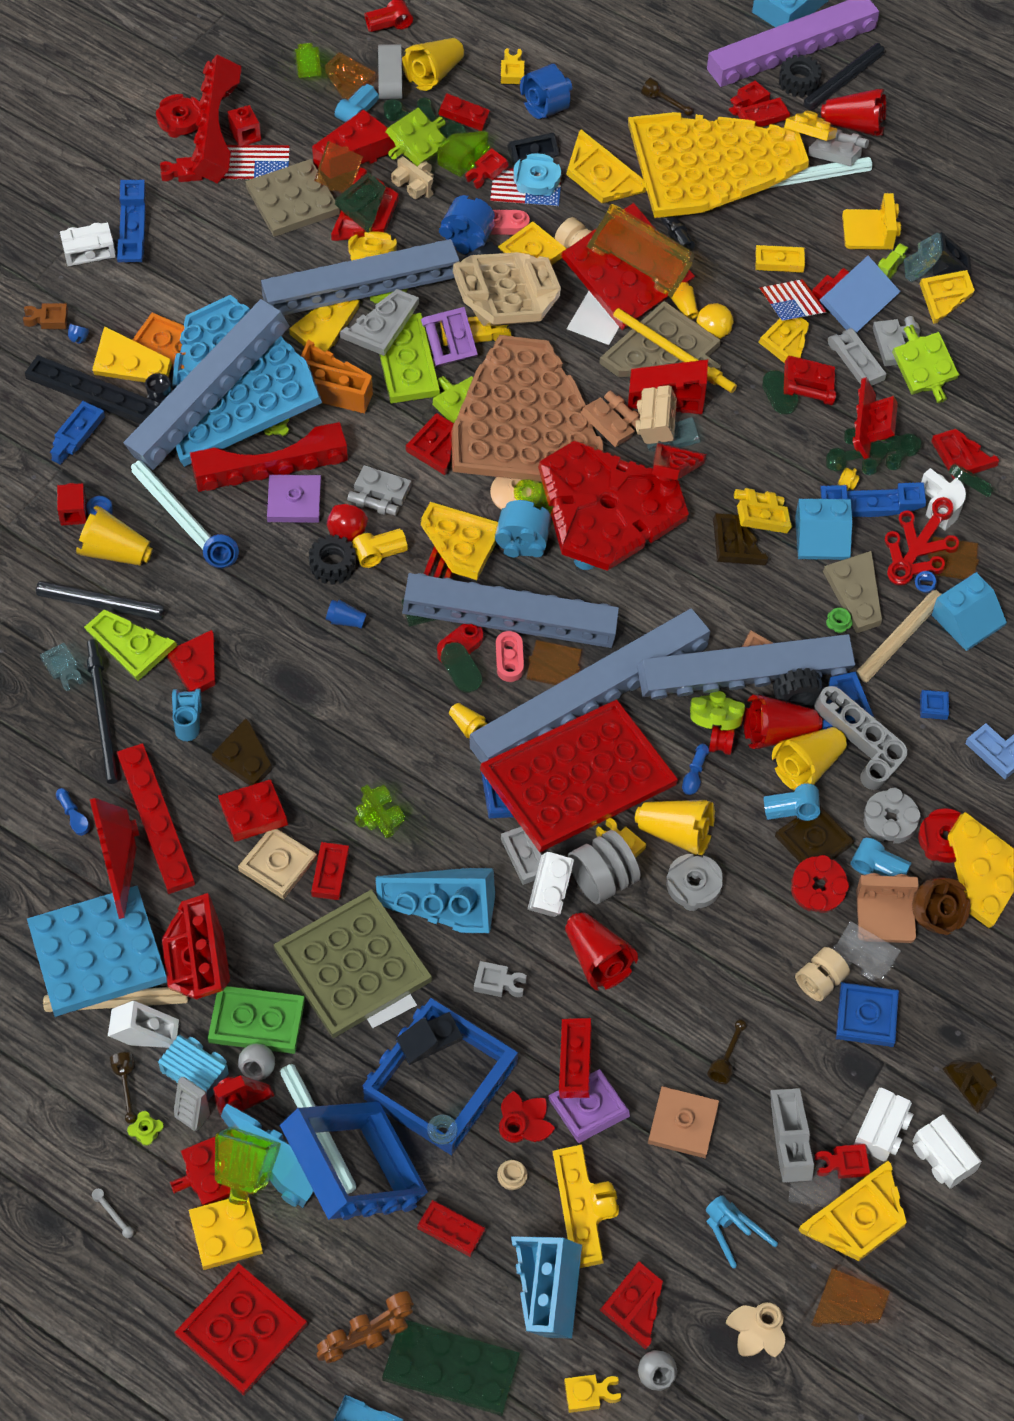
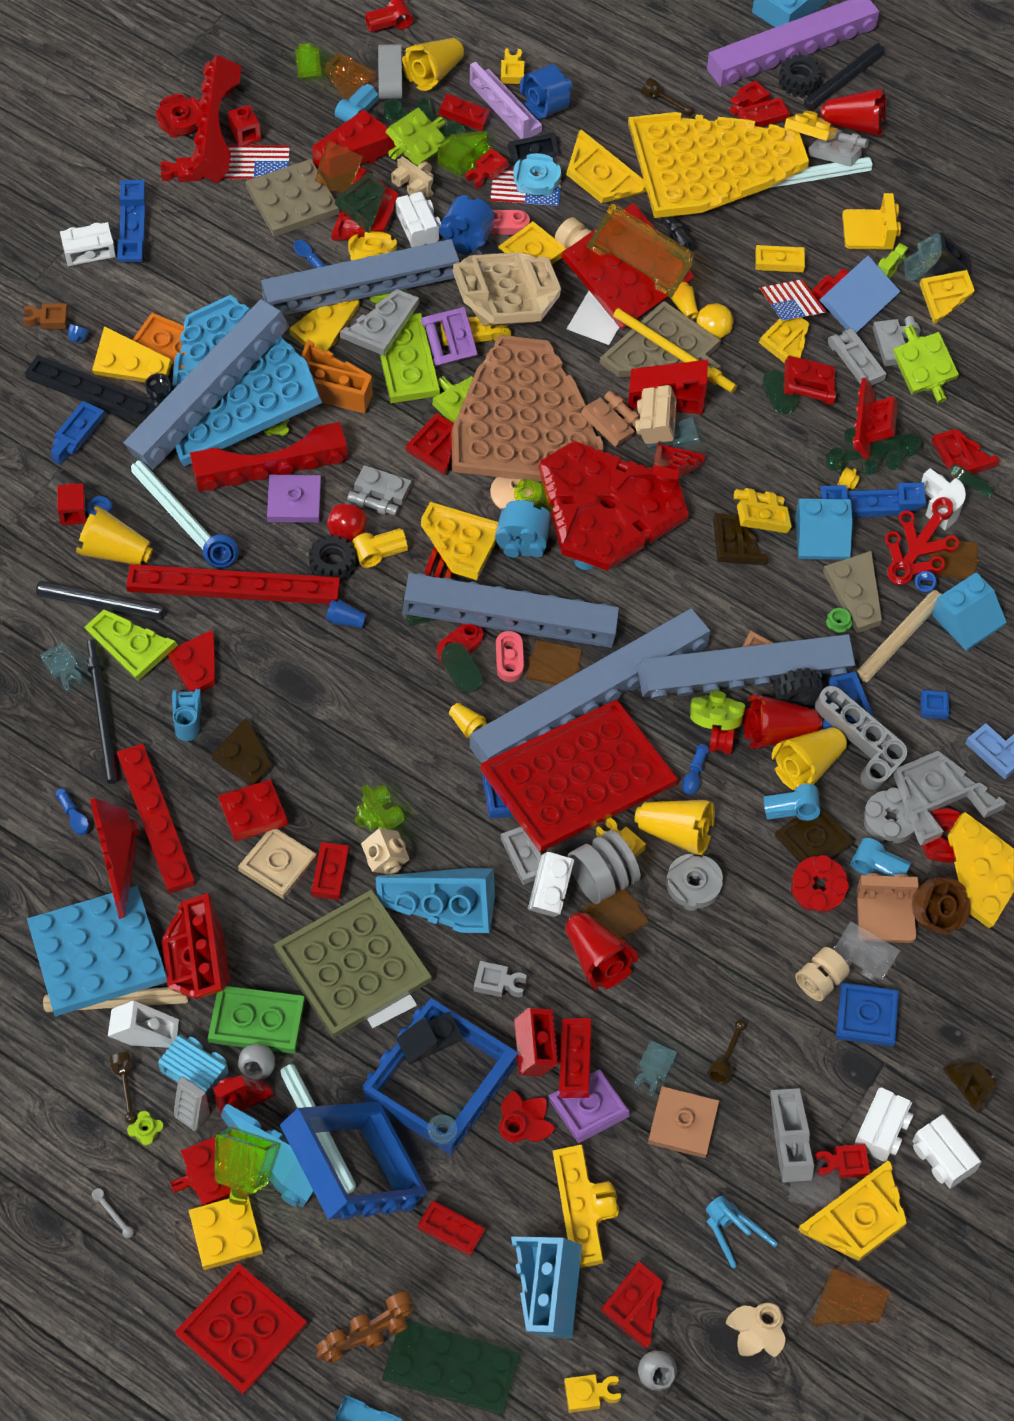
tan plate [497,1160,527,1190] -> none
none -> red plate [126,564,340,605]
none -> blue piece [293,240,327,268]
none -> tan brick [361,828,409,875]
none -> white brick [396,192,441,247]
none -> lavender fence [470,62,542,139]
none -> red brick [514,1008,558,1077]
none -> clear orange piece [581,888,648,938]
none -> clear light blue plate [634,1040,677,1096]
none -> light grey wing [893,751,1006,846]

